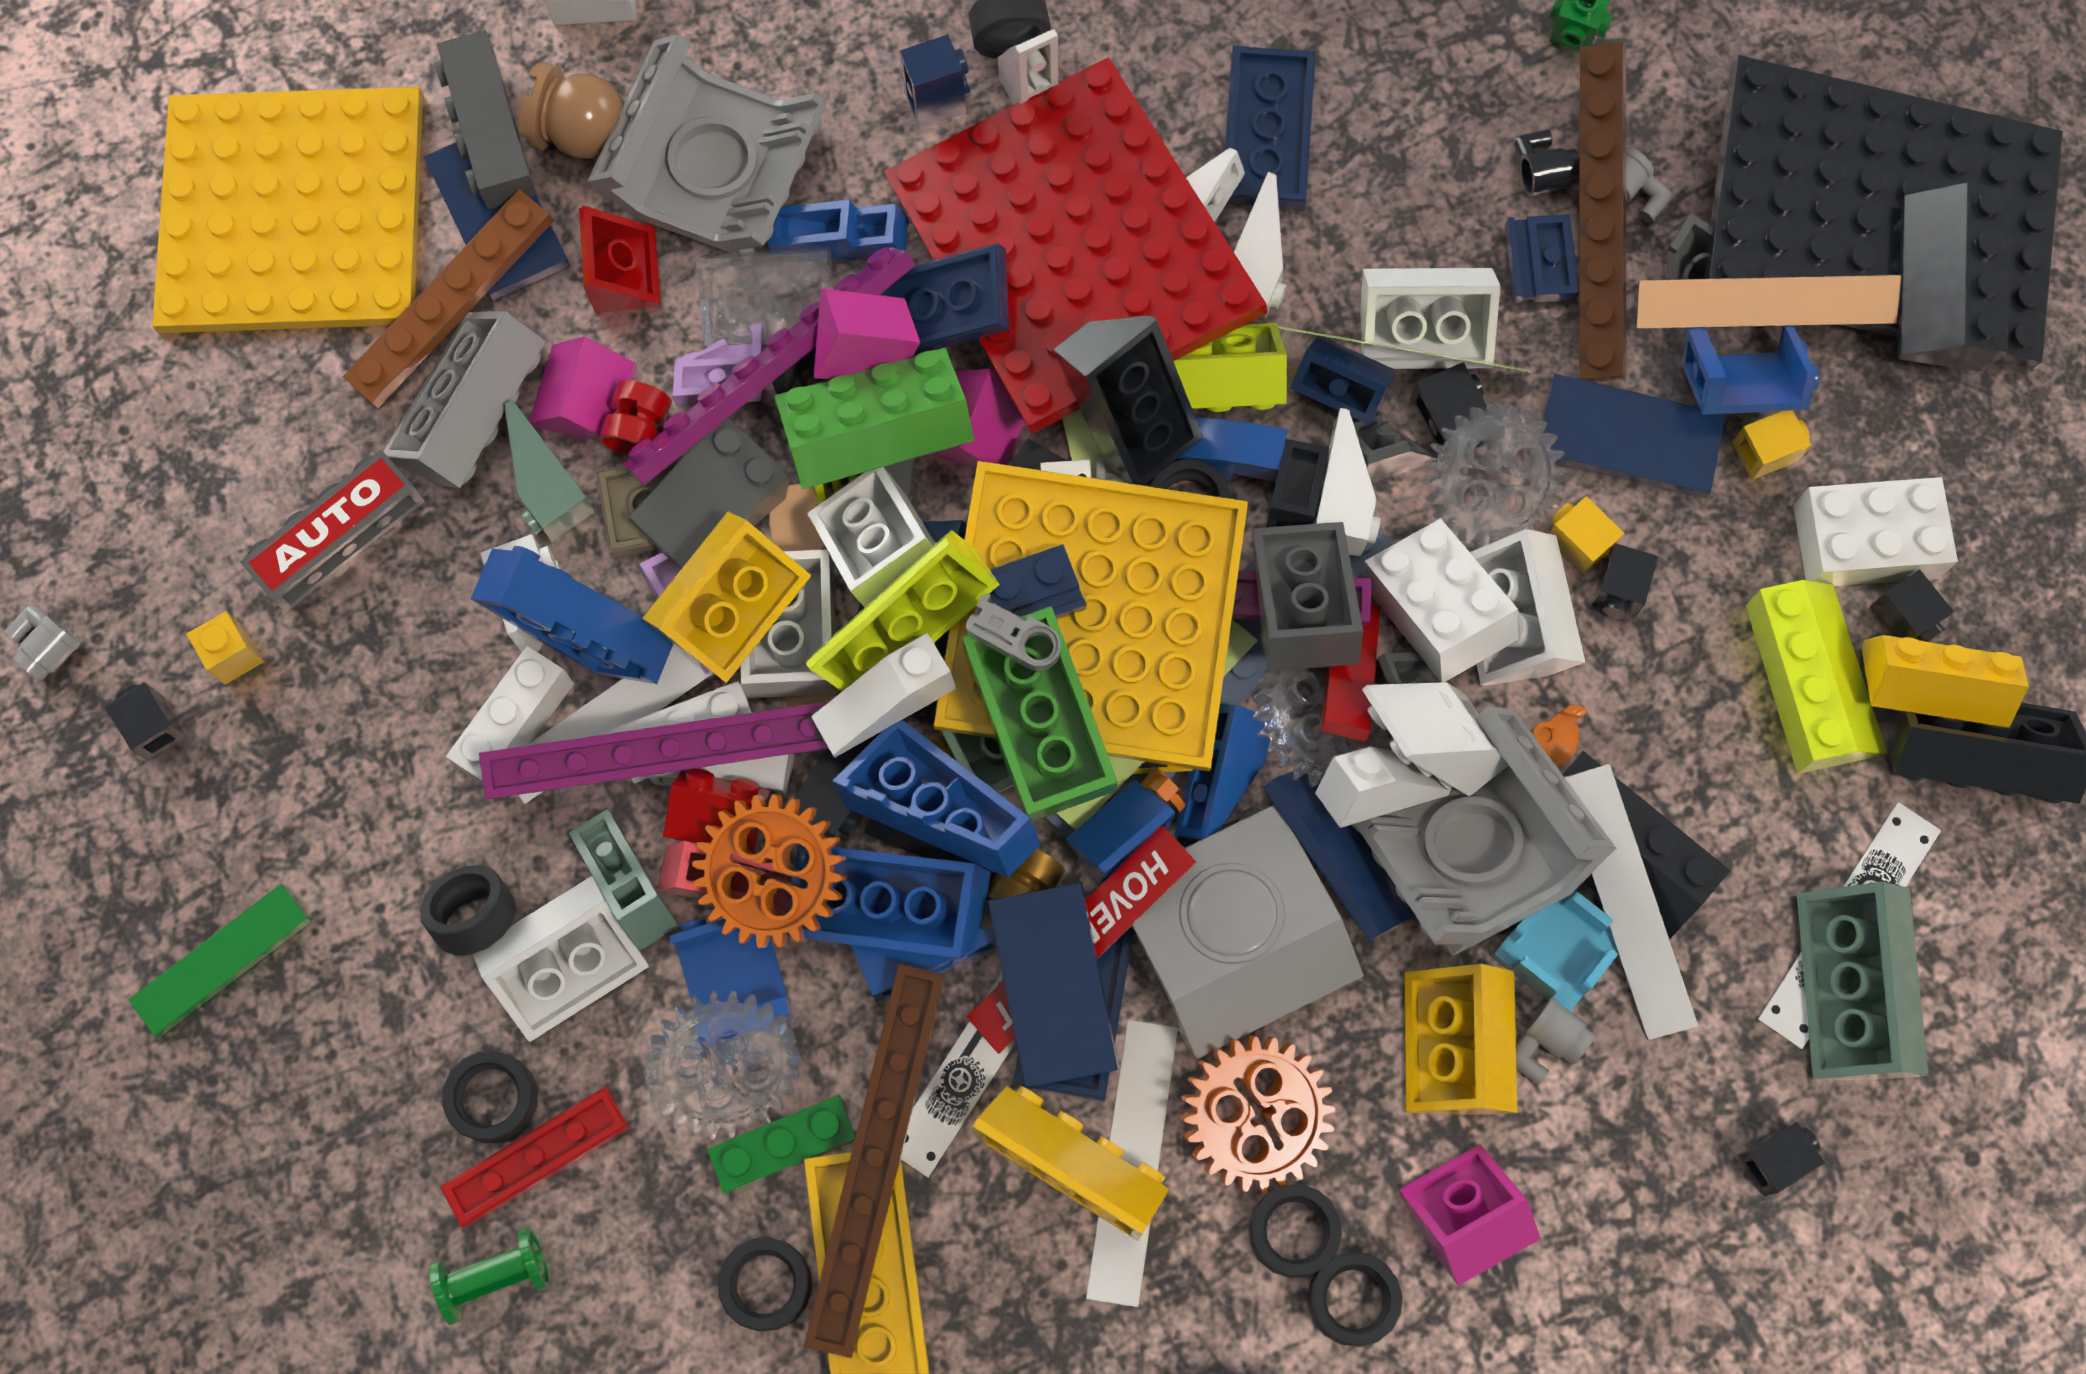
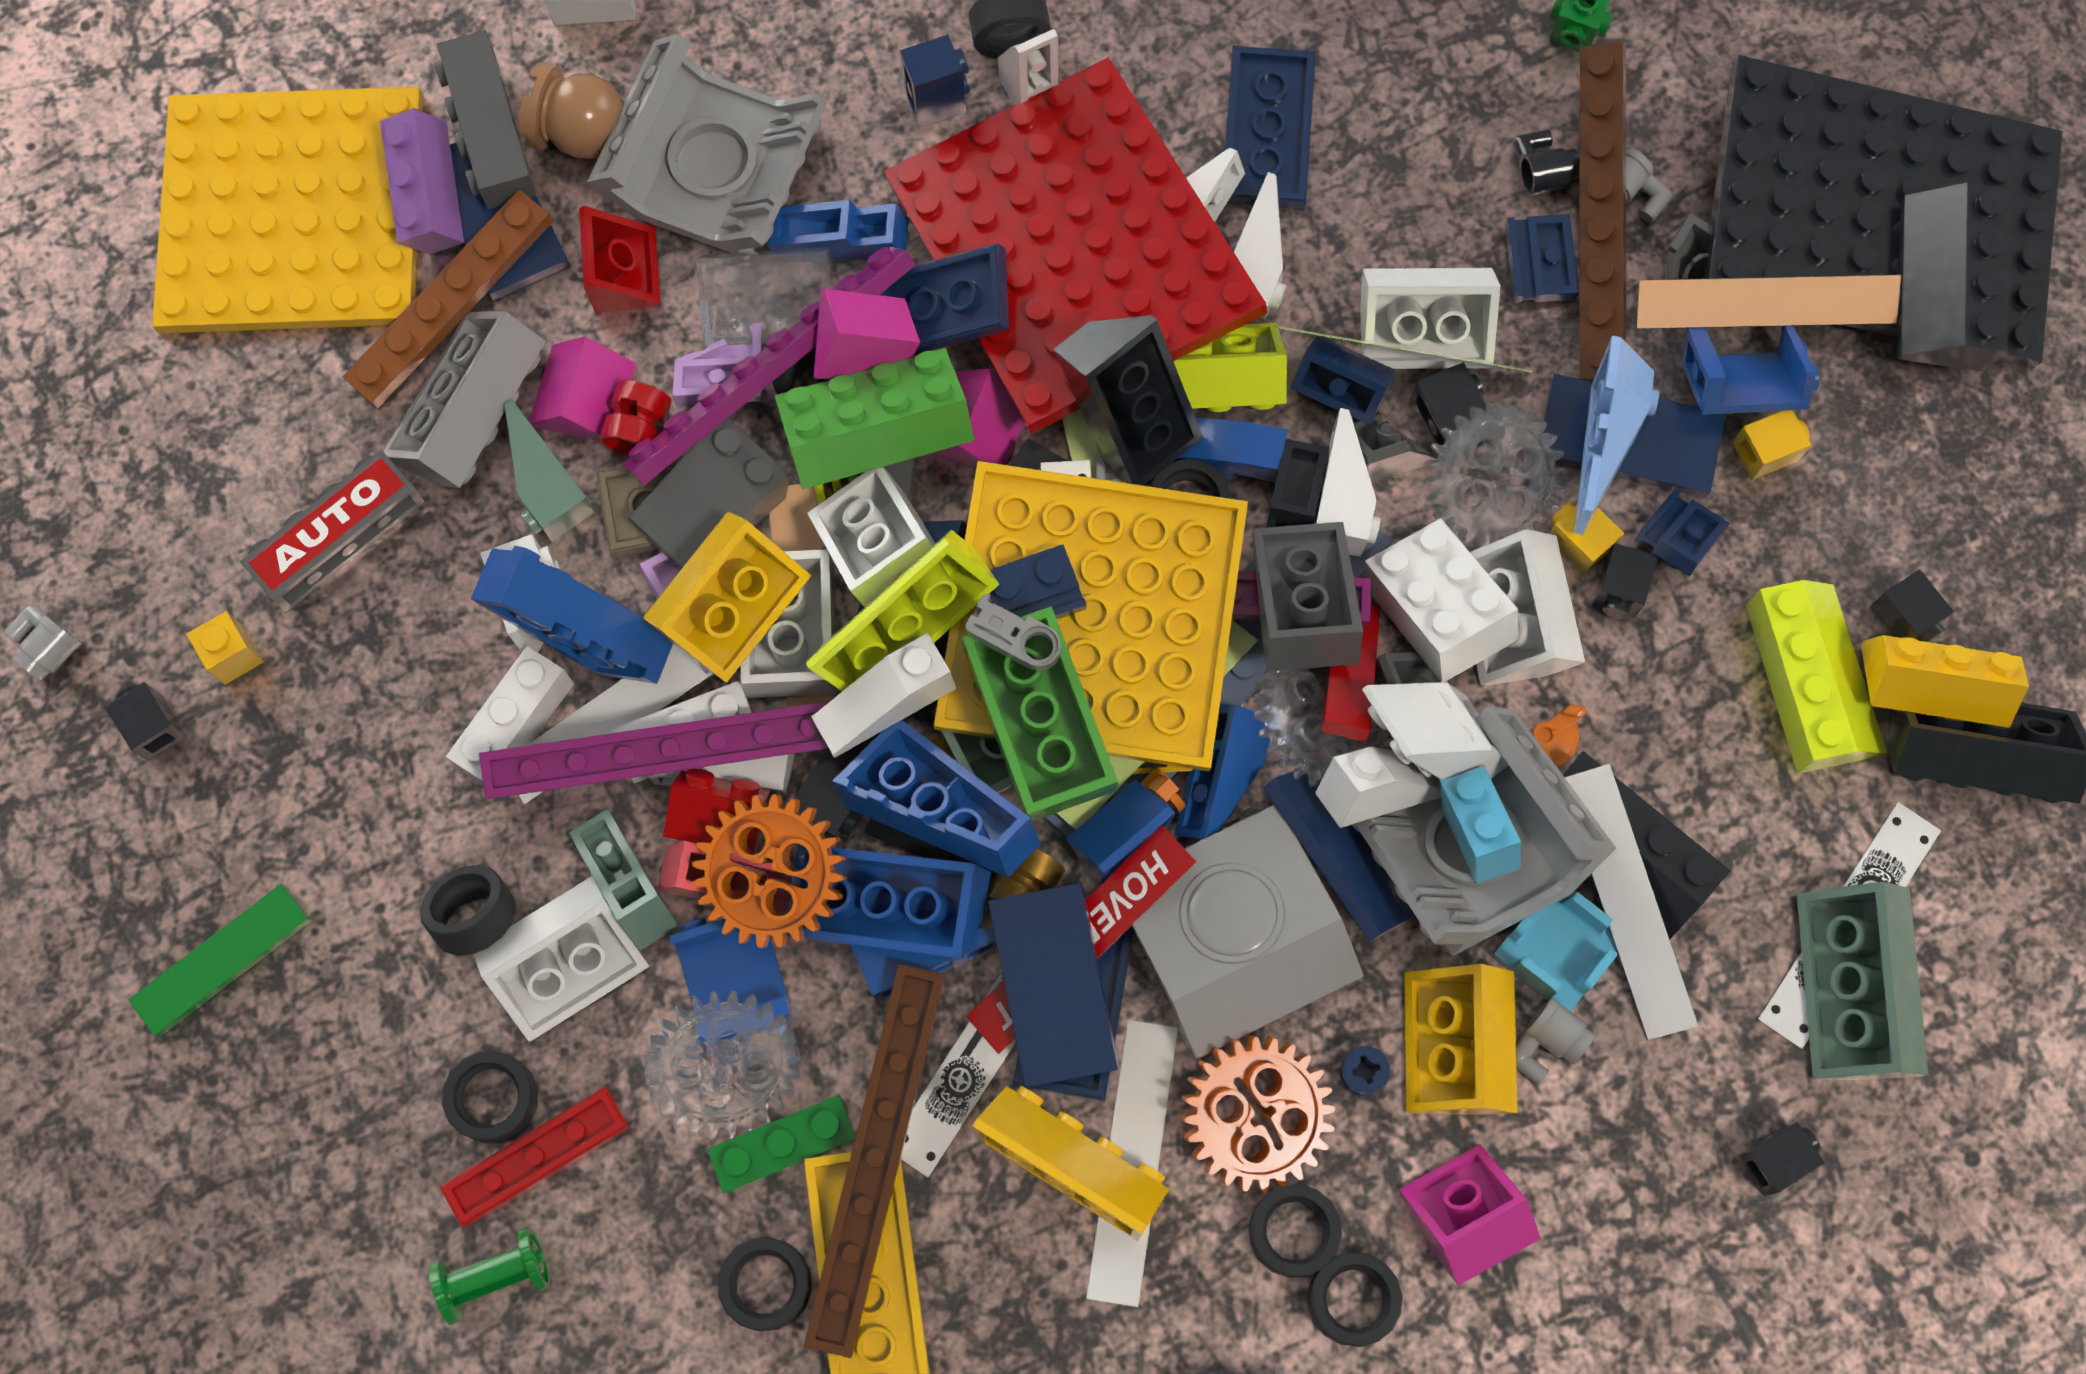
white brick [1793,477,1958,587] -> none
none -> medium lavender brick [380,108,464,254]
none -> dark blue wheel [1339,1046,1390,1097]
none -> medium azure brick [1440,766,1521,884]
none -> light blue wedge [1574,336,1659,535]
none -> dark blue plate [1634,488,1730,577]

